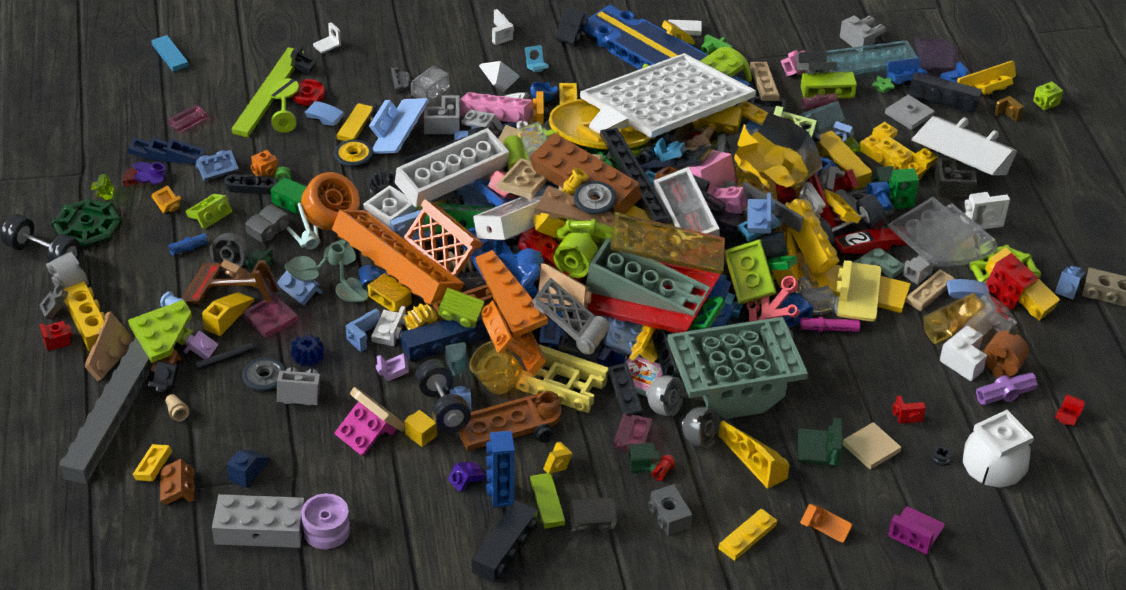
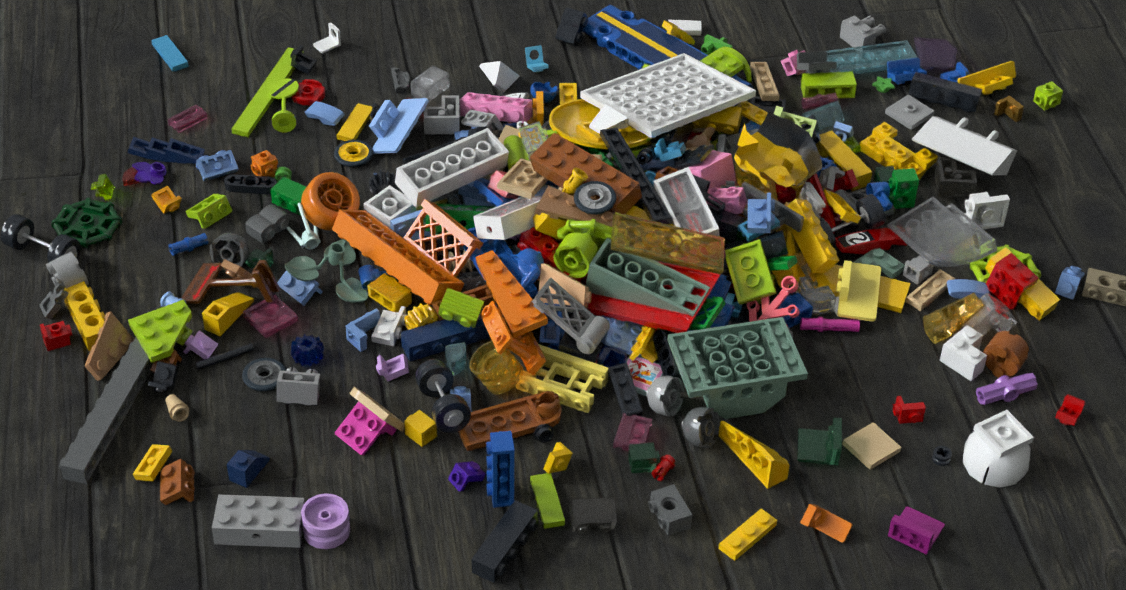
white bracket [492,9,514,45] -> none

